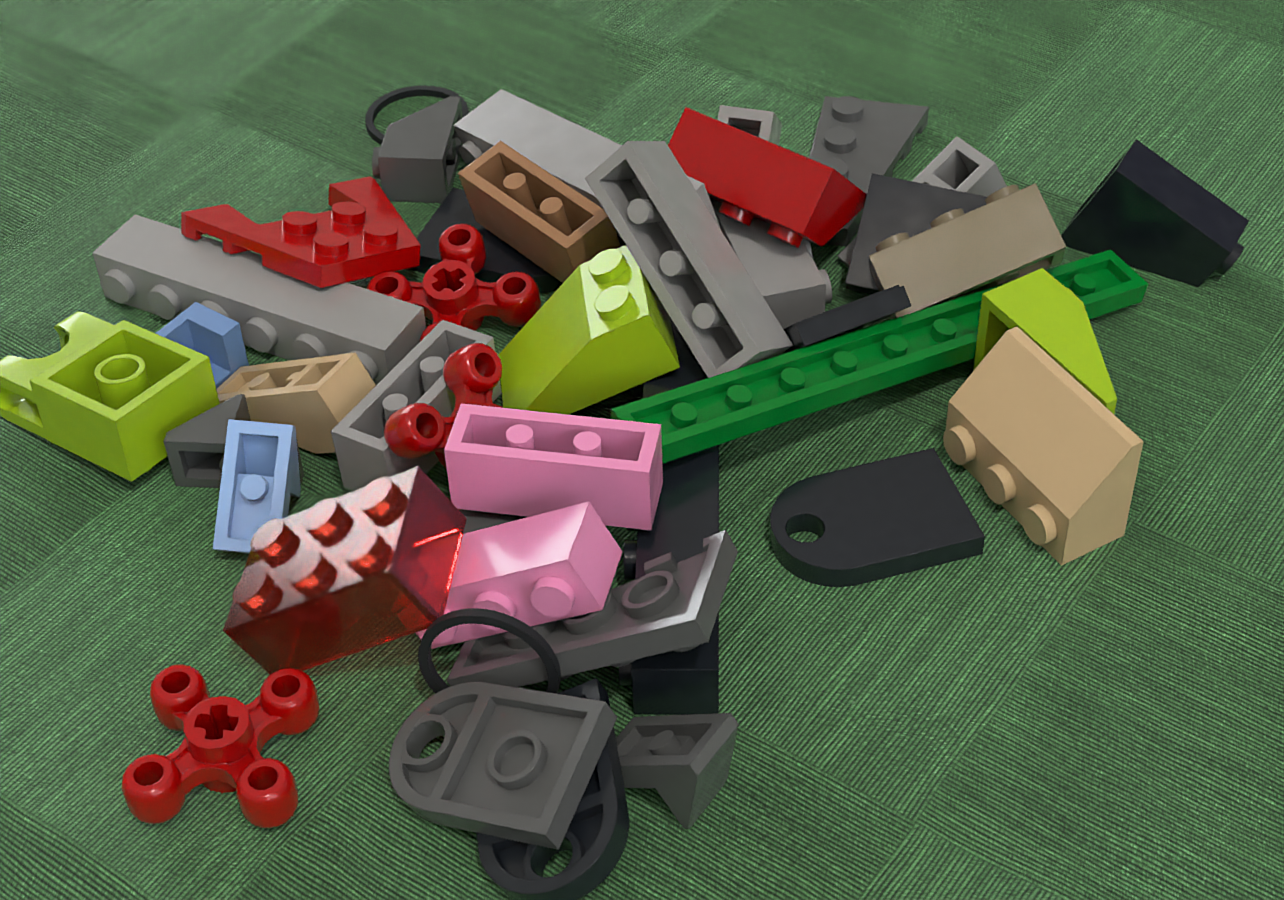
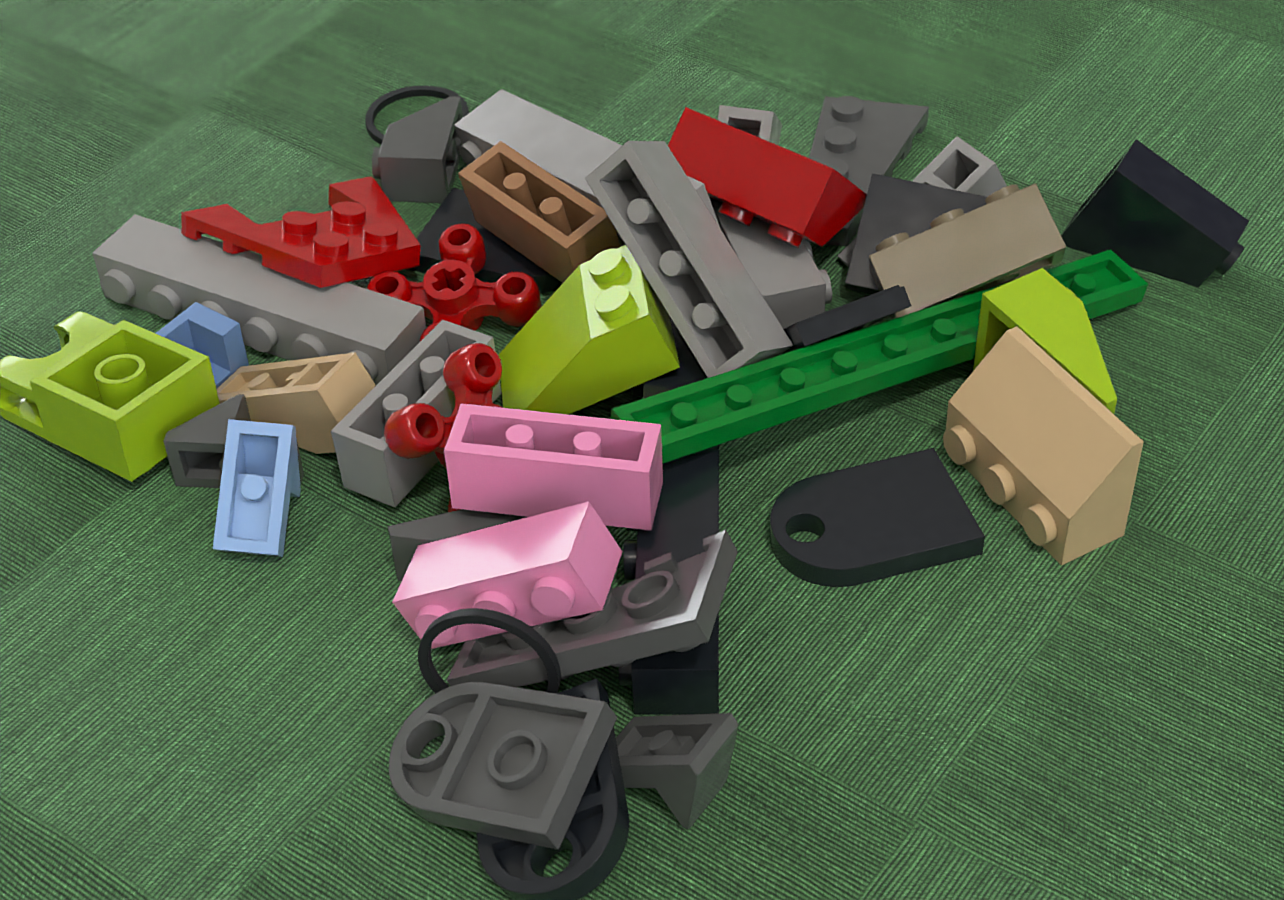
red gear [122,664,319,829] -> none
clear red brick [223,466,467,675] -> none

